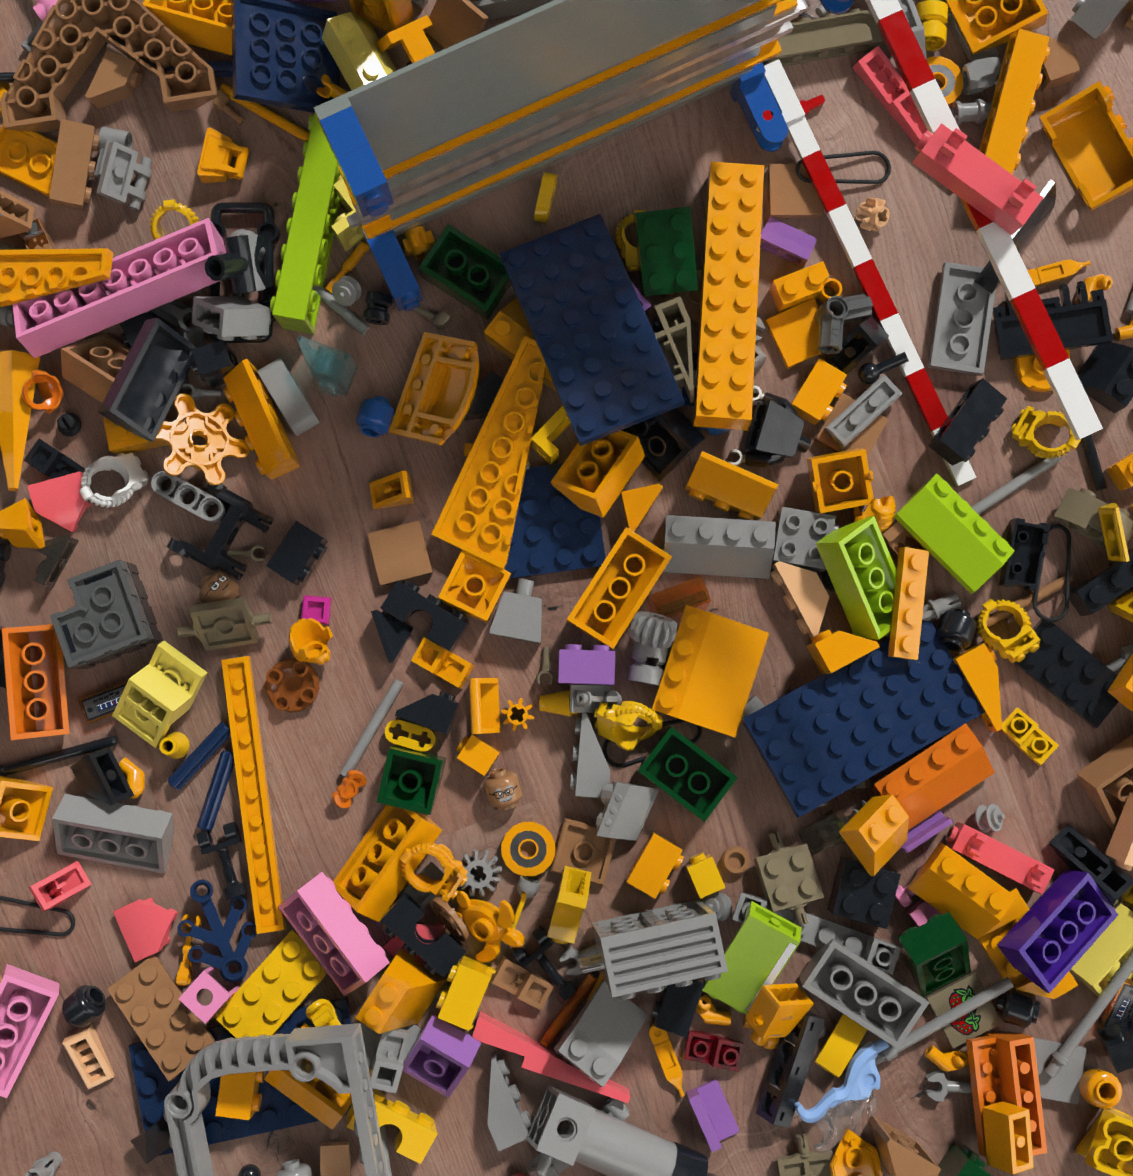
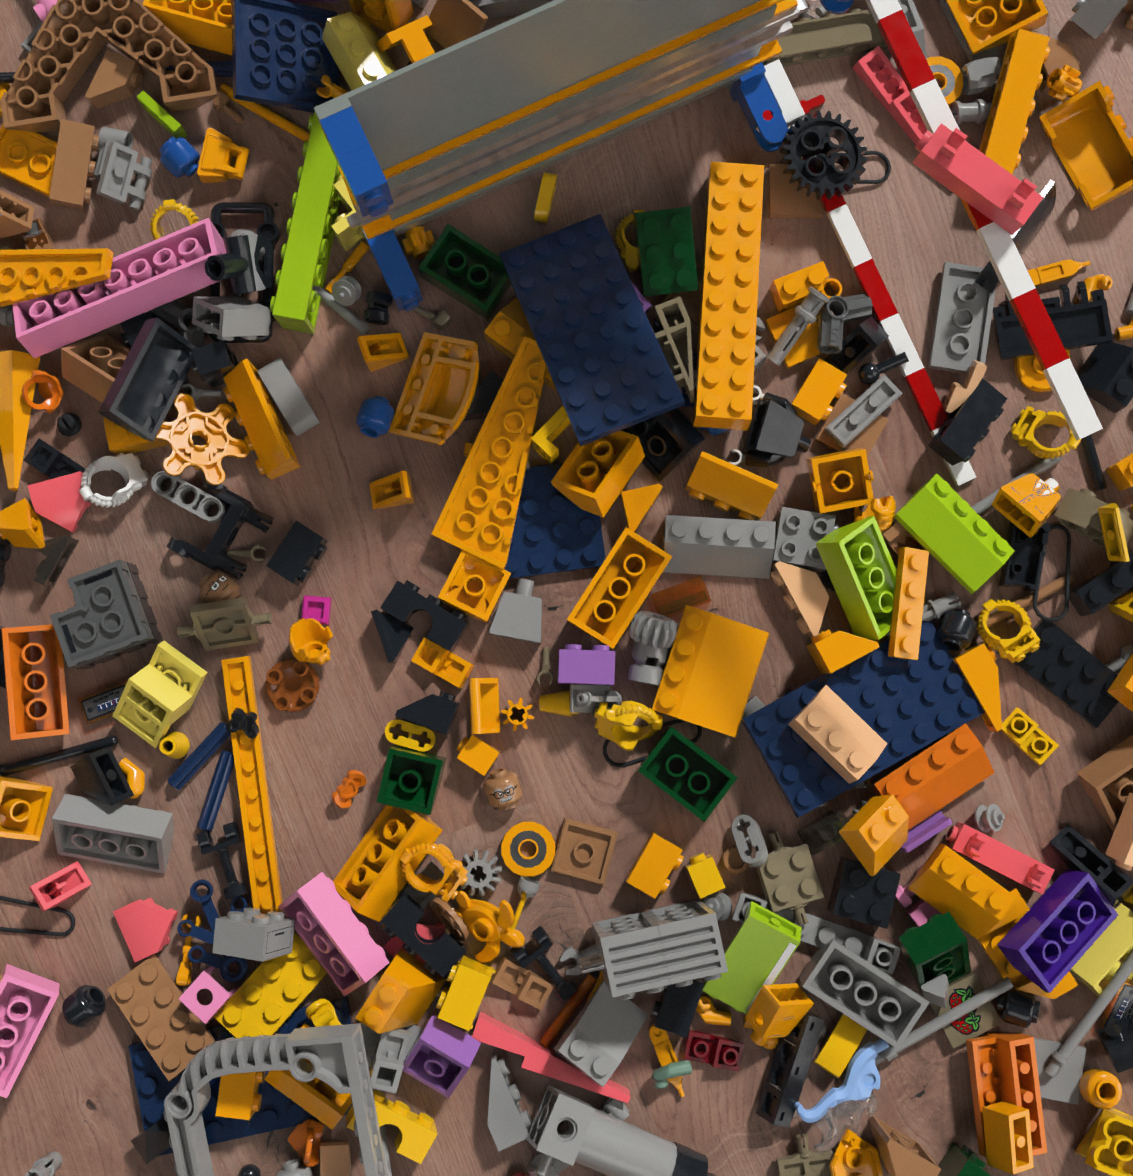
light nougat slope [62,1024,115,1090] -> none
clear light blue slope [297,335,358,397] -> none
light grey bar [340,678,404,777] -> none
medium nougat tile [367,520,433,586] -> none
yellow arch [547,866,592,944] -> none
light grey slope [570,713,610,798] -> none
light grey slope [596,781,659,841] -> none
medium lavender panel [687,1079,739,1152] -> none
medium lavender panel [760,217,817,268] -> none
light nougat gear [856,197,890,232] -> none
yellow wheel [915,0,948,51] -> none
light orange arm [924,1045,968,1072] -> none
light grey bar [925,1071,972,1102] -> none
none -> lime tile [137,90,188,139]
none -> blue head [159,137,200,178]
none -> light grey brick [212,908,295,962]
none -> black piece [226,708,259,739]
none -> orange piece [287,1119,324,1167]
none -> light orange slope [357,333,409,372]
none -> sand green arm [651,1060,692,1089]
none -> light grey beam [731,814,768,867]
none -> light grey pin [766,286,830,366]
none -> black gear [780,111,868,200]
none -> light nougat slope [788,685,887,784]
none -> light grey slope [921,974,949,1008]
none -> light nougat slope [943,359,987,413]
none -> light orange torso [991,473,1061,538]
none -> light orange gear [1047,64,1082,102]

